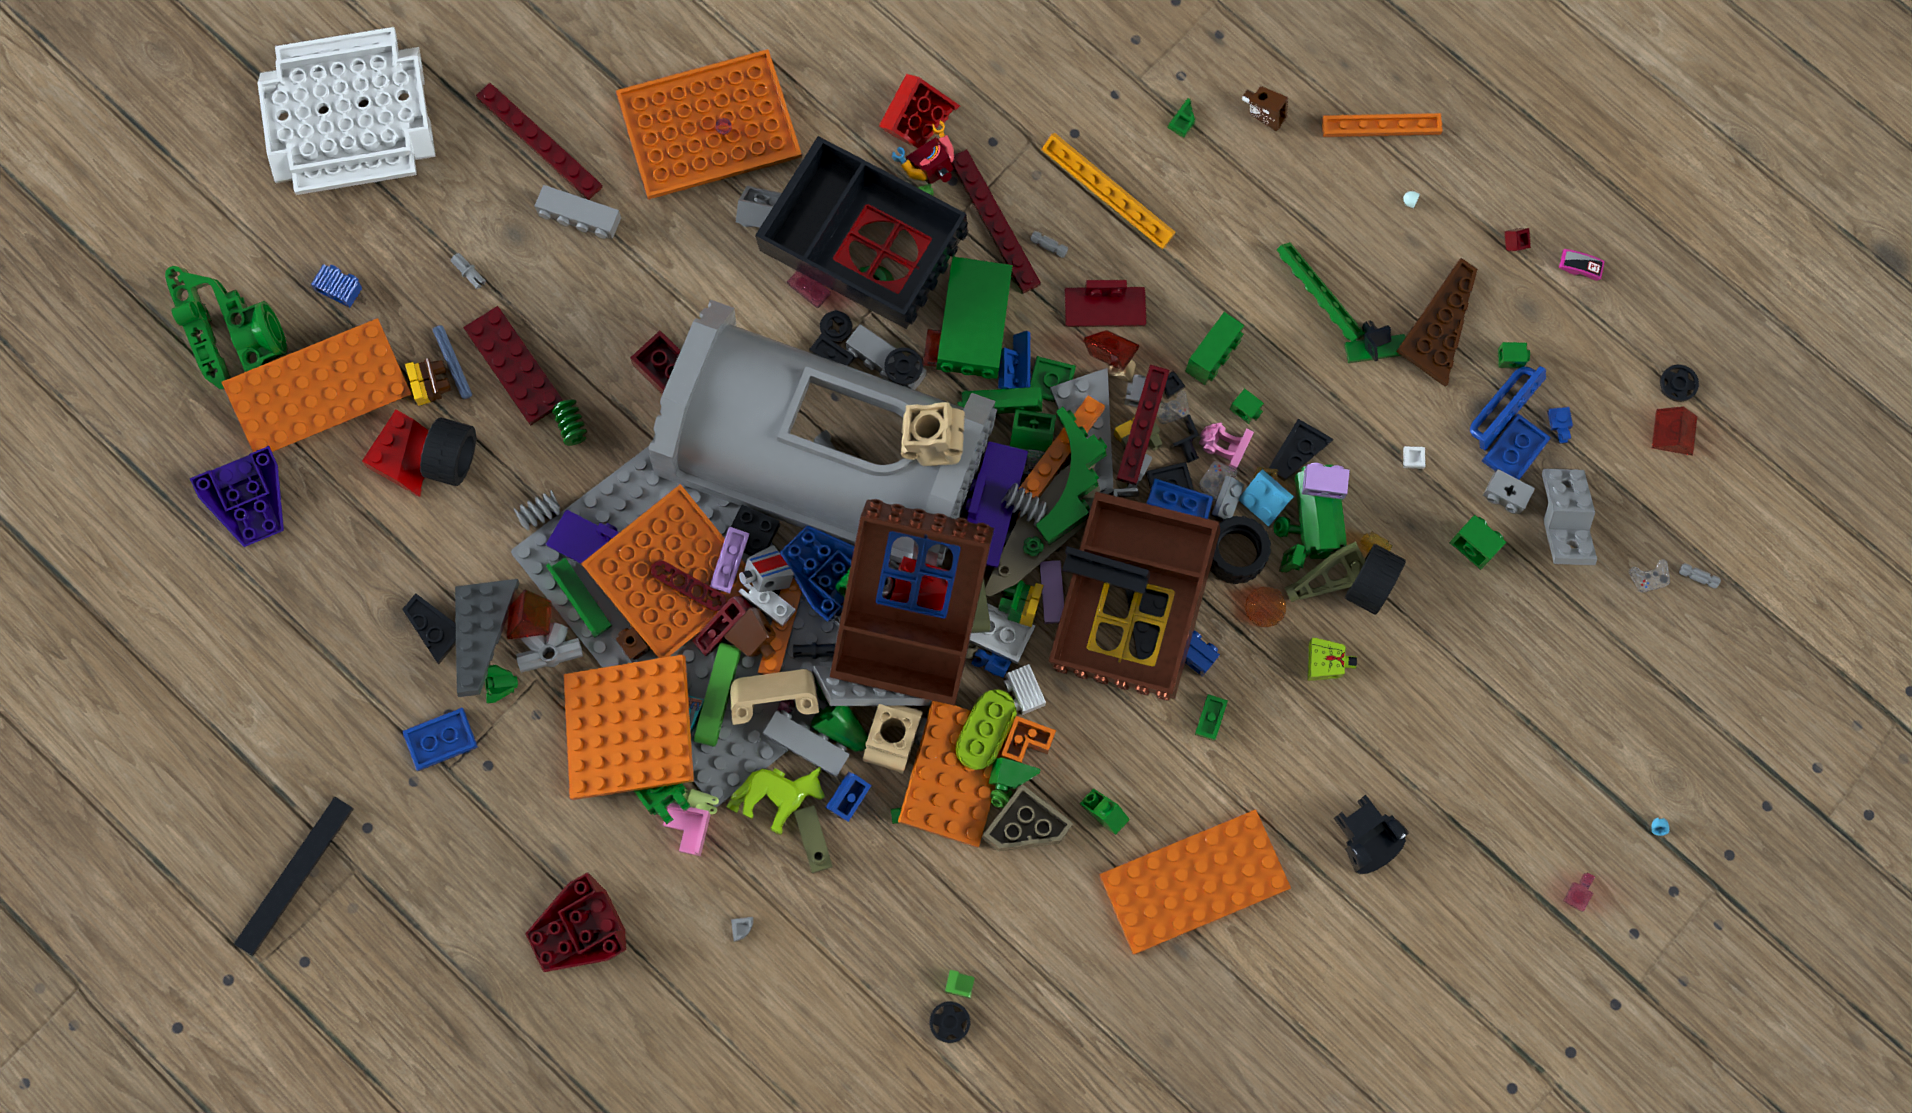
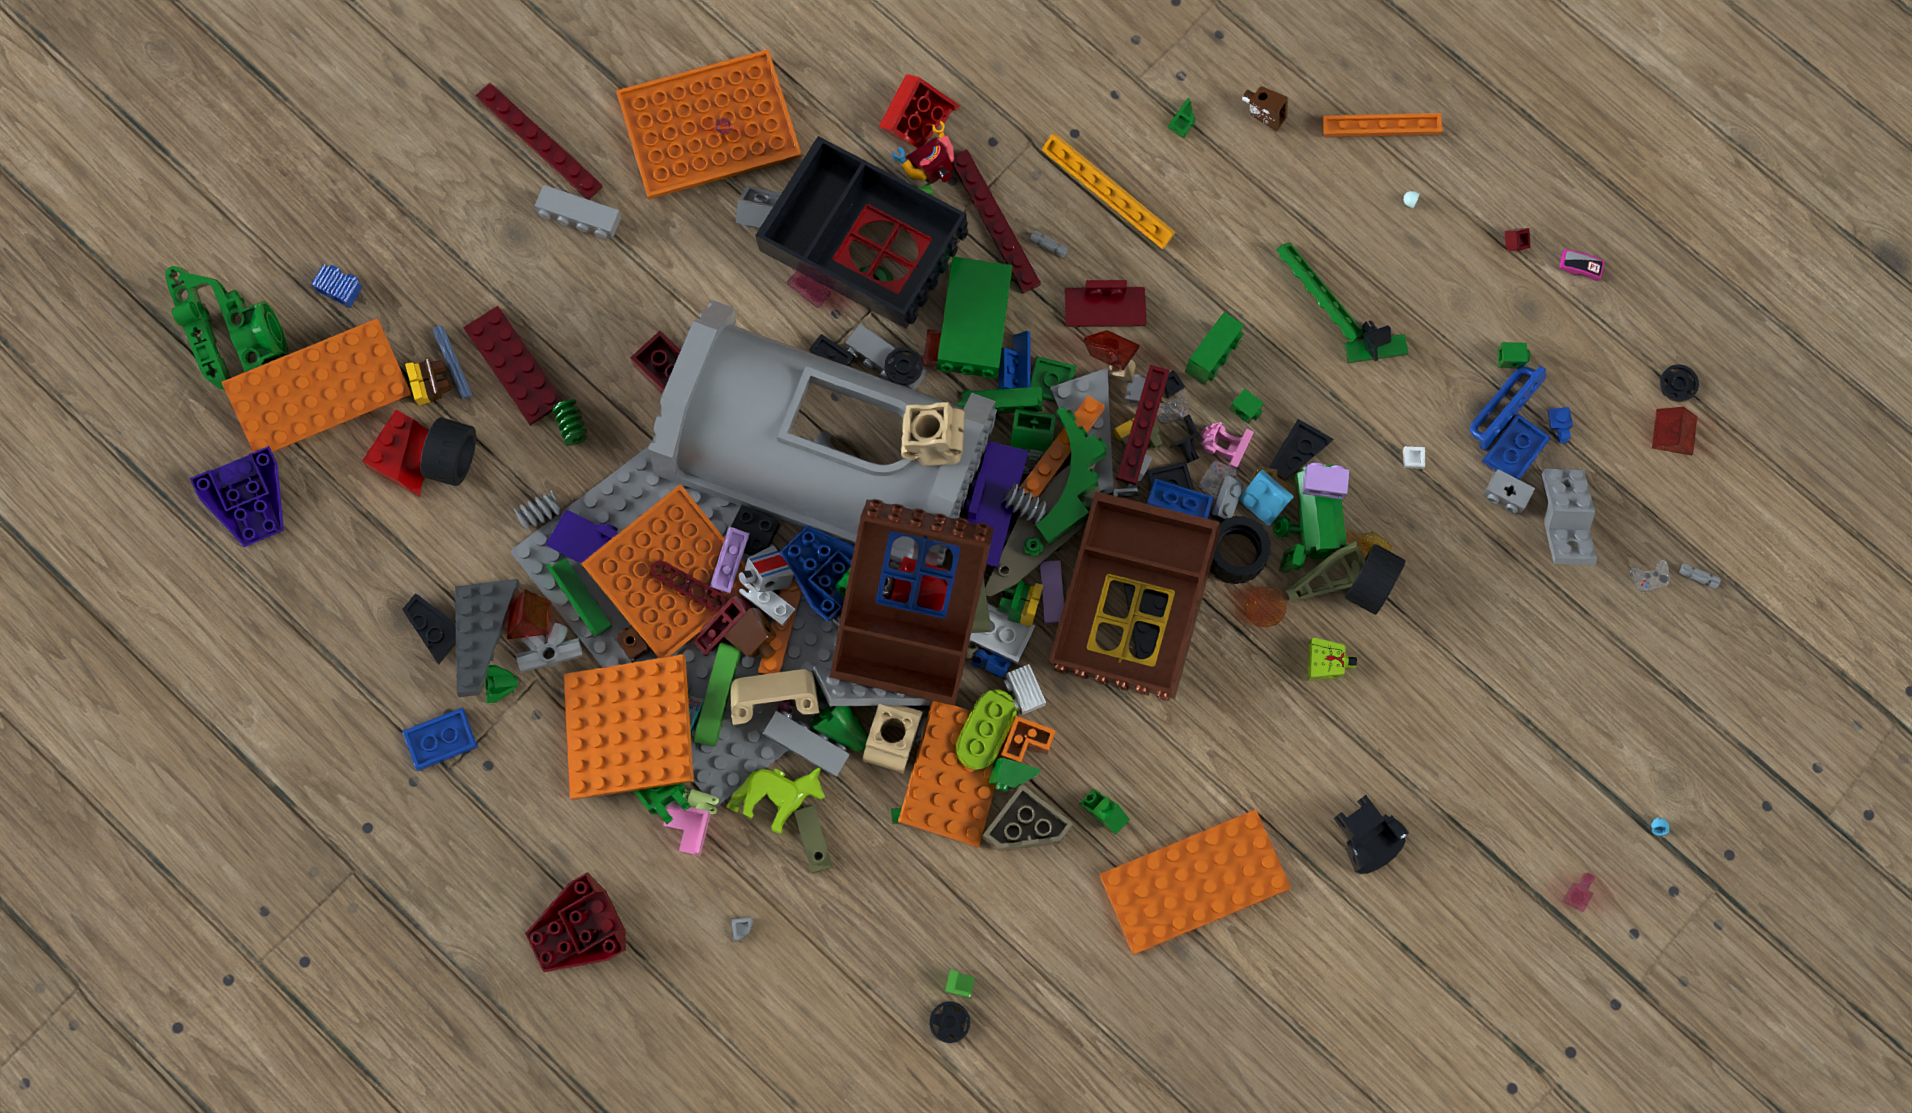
black tile [234,797,354,956] -> none
white slope [258,27,436,195] -> none
light grey axle [451,253,486,289] -> none
black pin [793,642,836,659] -> none
black gear [820,311,852,343] -> none
blue brick [825,771,872,822] -> none
bright green plate [990,789,1012,808] -> none
black fence [1062,546,1151,595] -> none
blue brick [1185,630,1220,677] -> none
green plate [1194,694,1228,741] -> none
reddish brown wing [1396,258,1477,387] -> none
green brick [1449,515,1506,570] -> none

